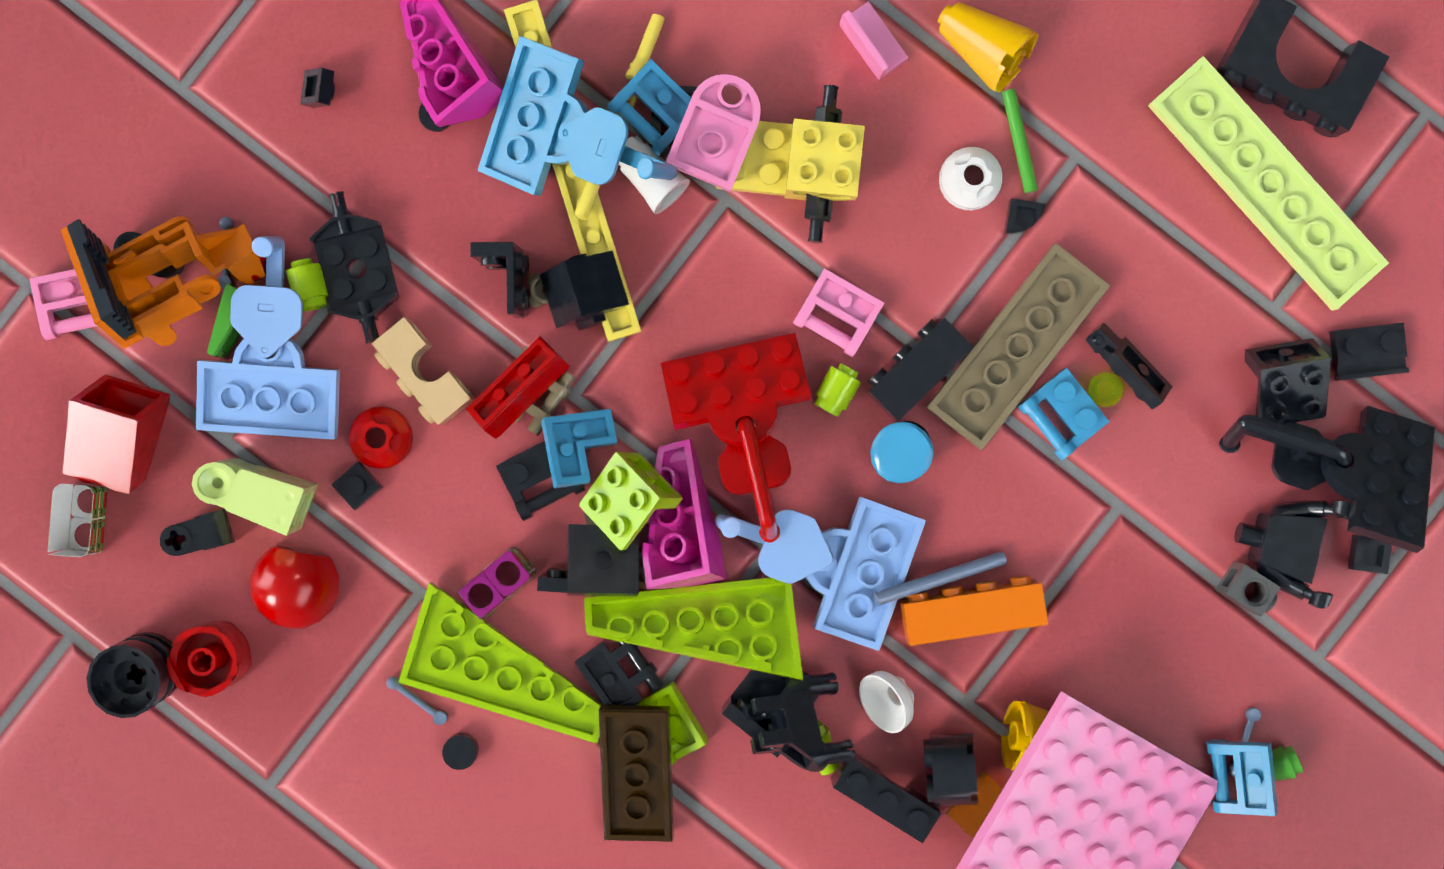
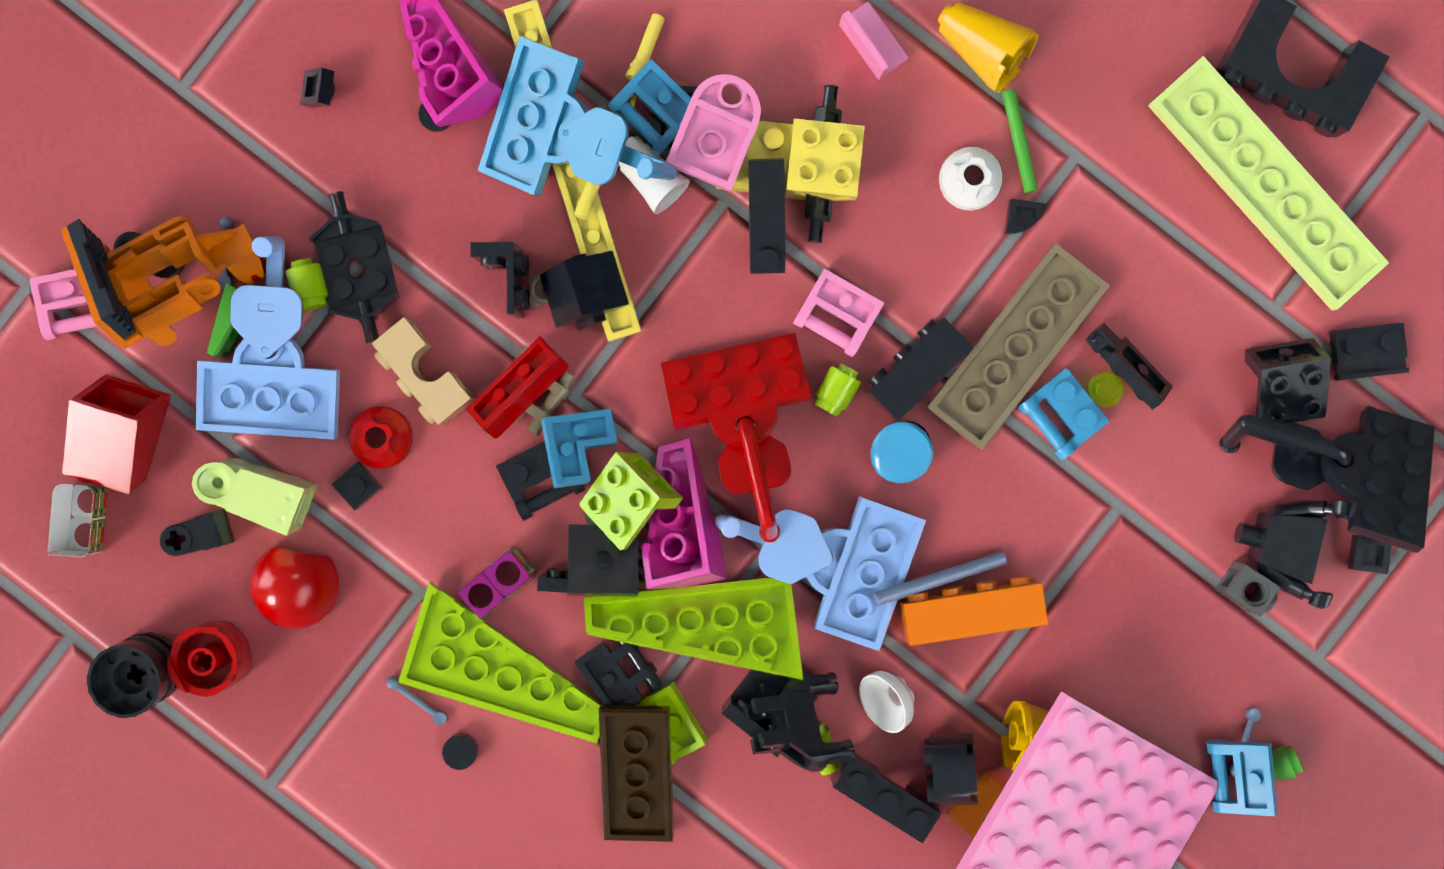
none -> black slope [748,158,785,274]

